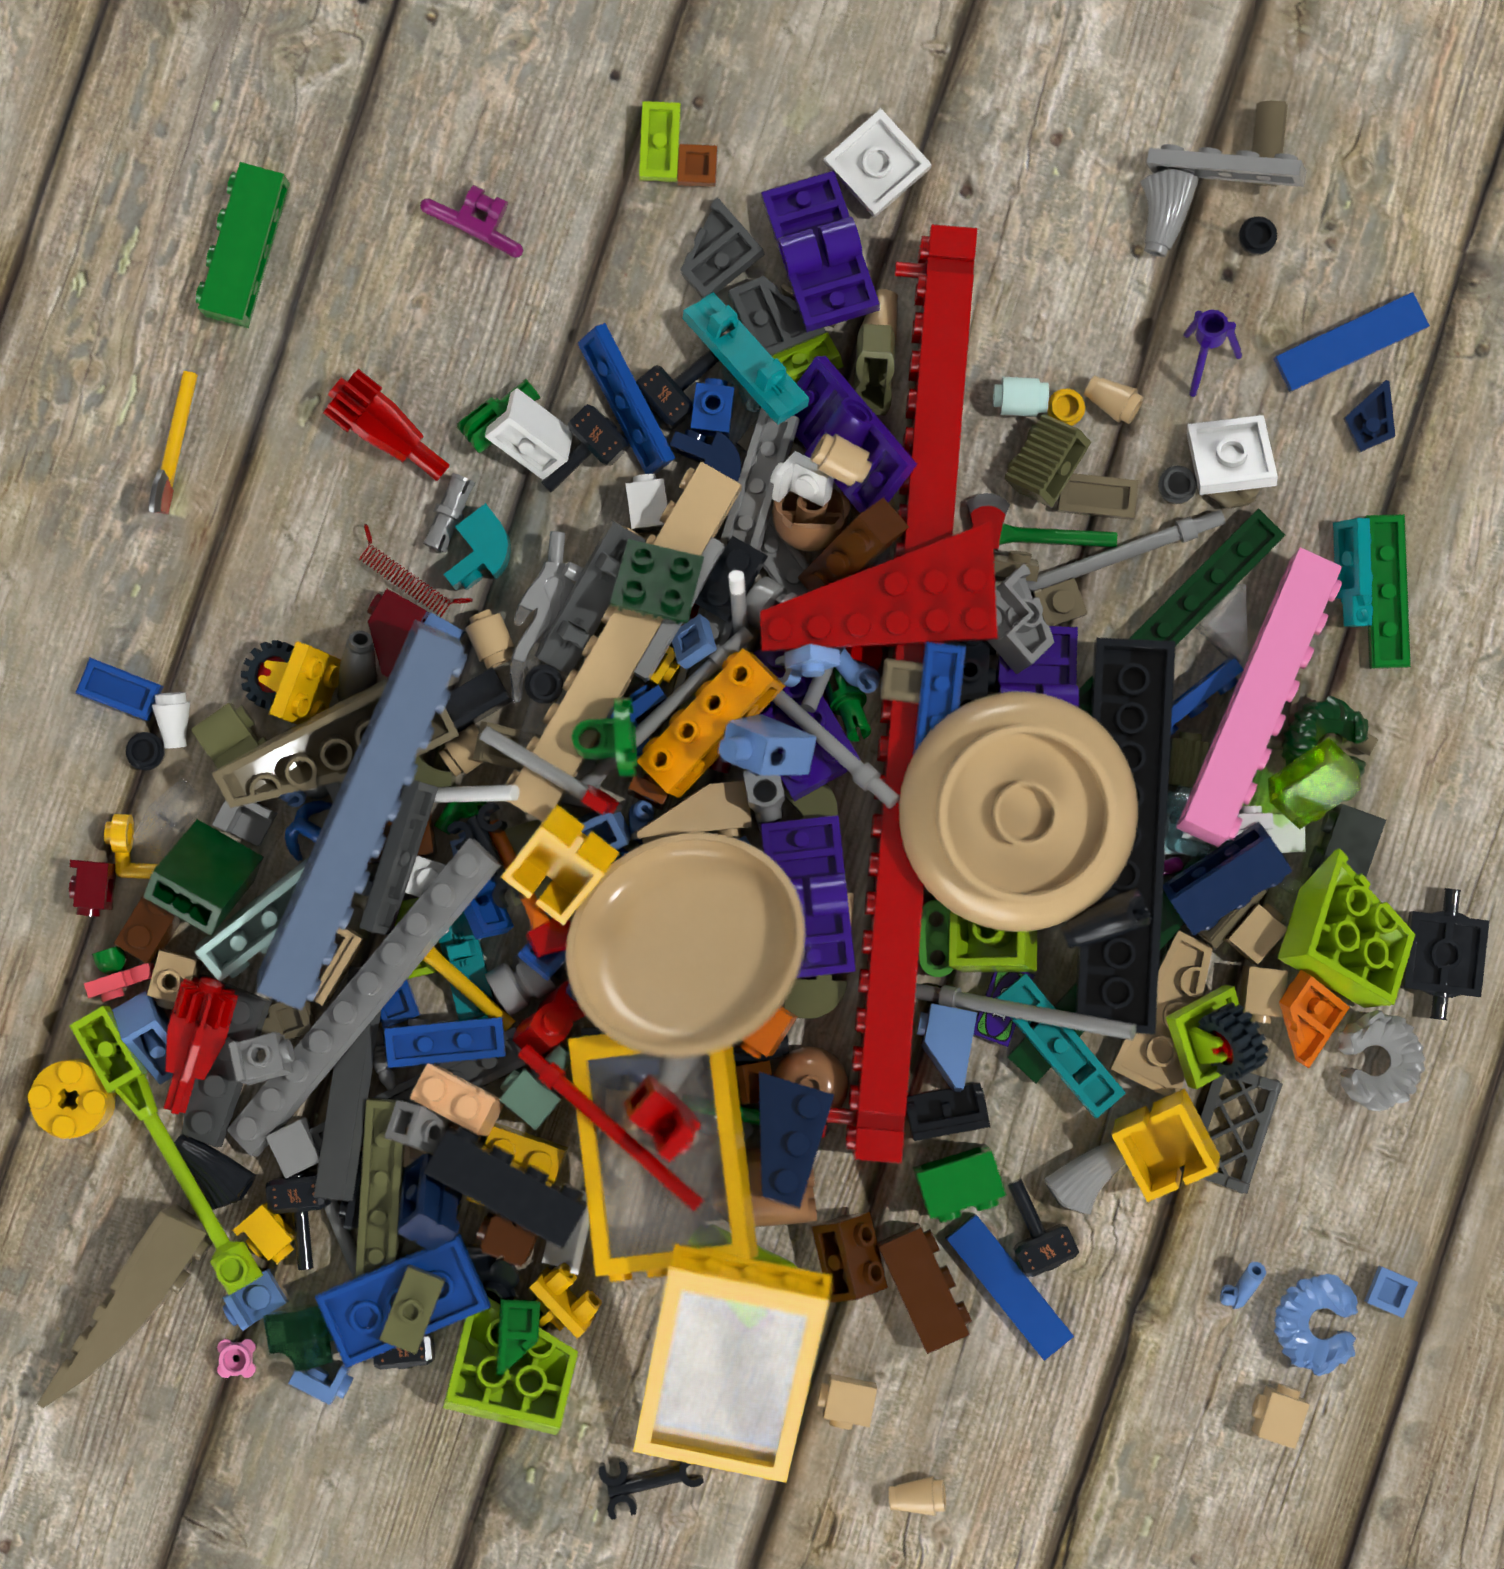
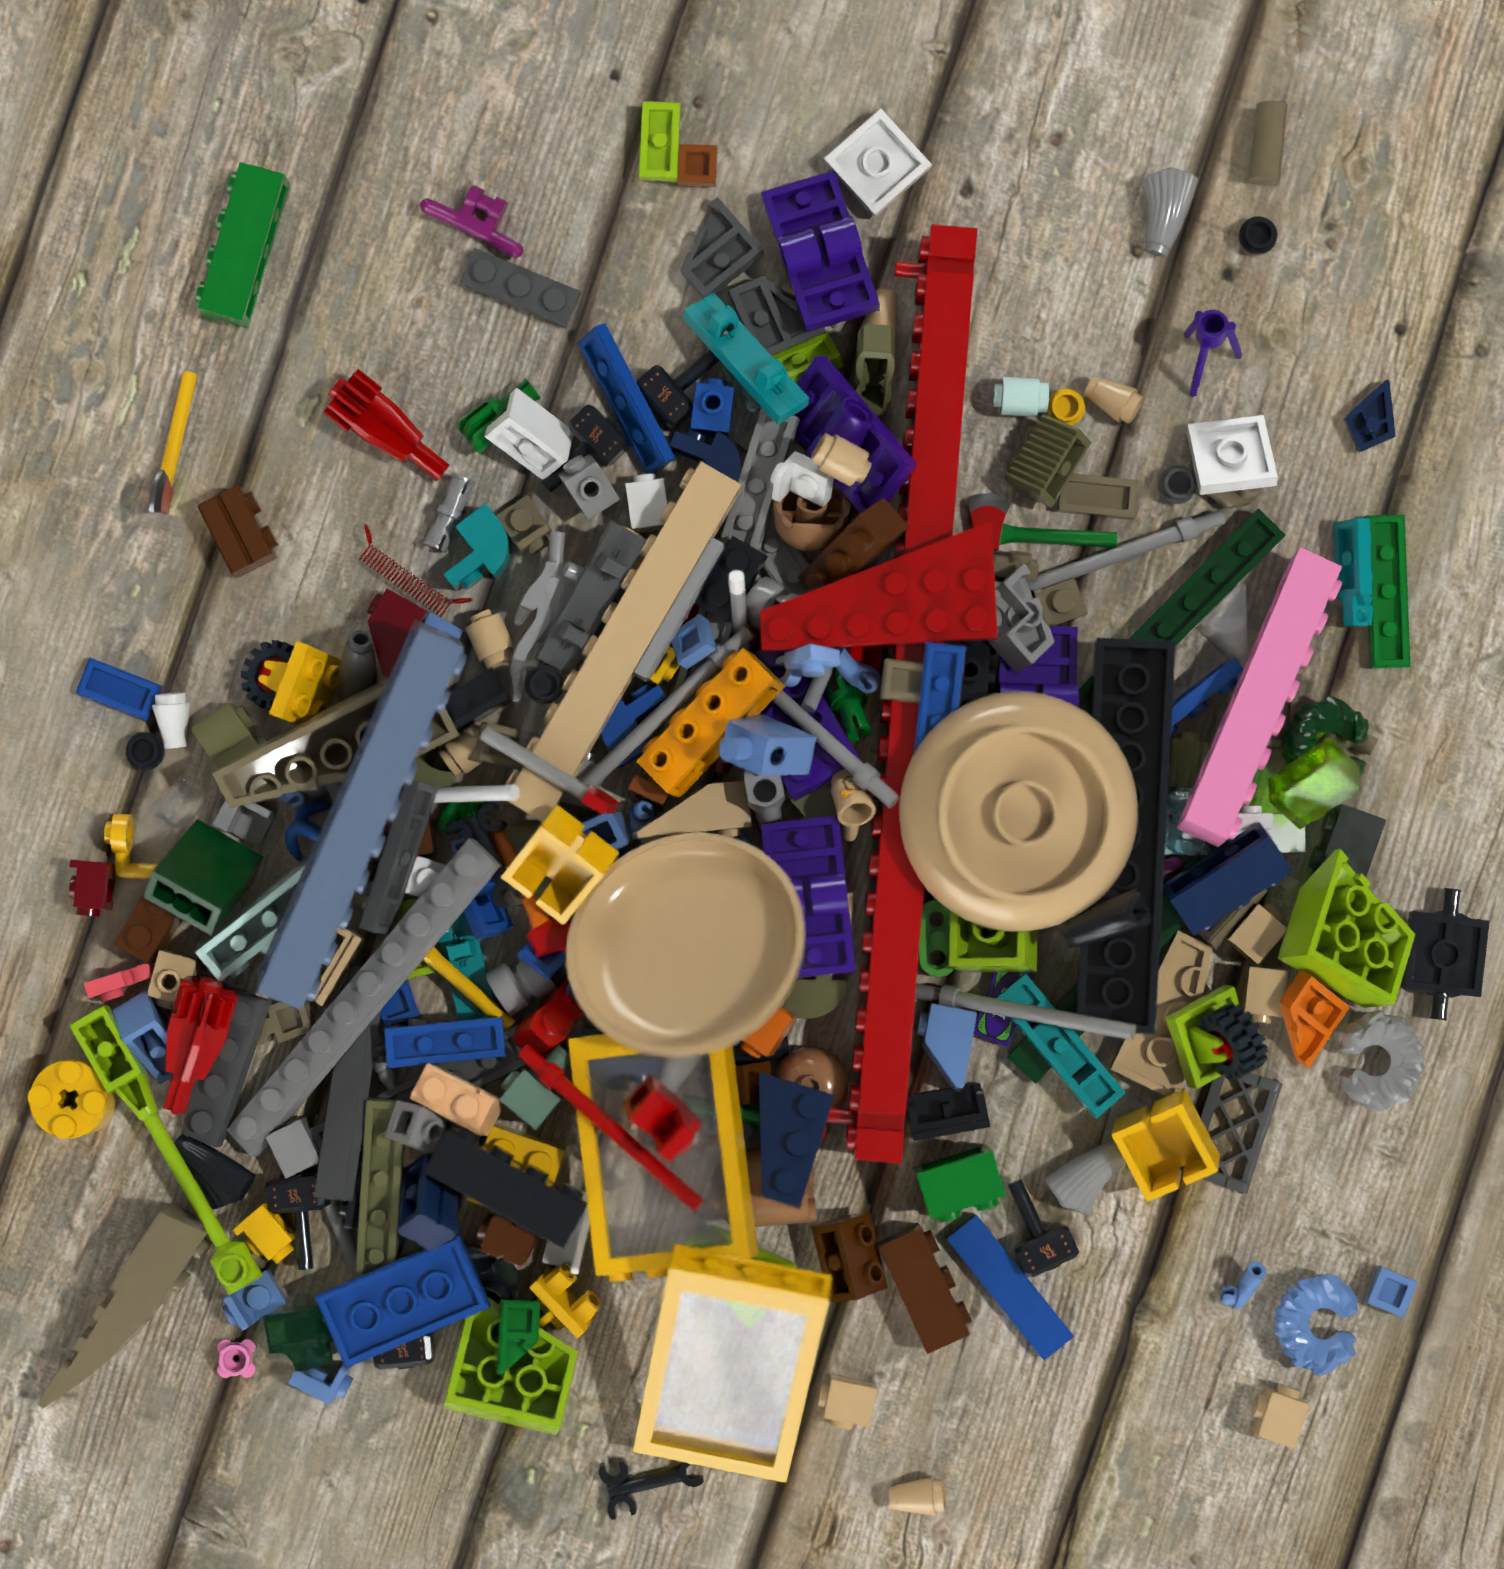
green hinge [92,946,126,975] -> none
light grey brick [228,1032,295,1085] -> none
olive plate [379,1265,446,1354] -> none
green tile [571,698,637,777] -> none
dark green hinge [610,539,704,625] -> none
light grey plate [1147,144,1307,187] -> none
blue tile [1274,292,1430,393] -> none
none -> reddish brown brick [197,485,279,578]
none -> dark grey plate [460,248,581,328]
none -> dark tan bracket [496,495,552,555]
none -> light grey brick [558,454,620,520]
none -> tan piece [831,769,876,842]

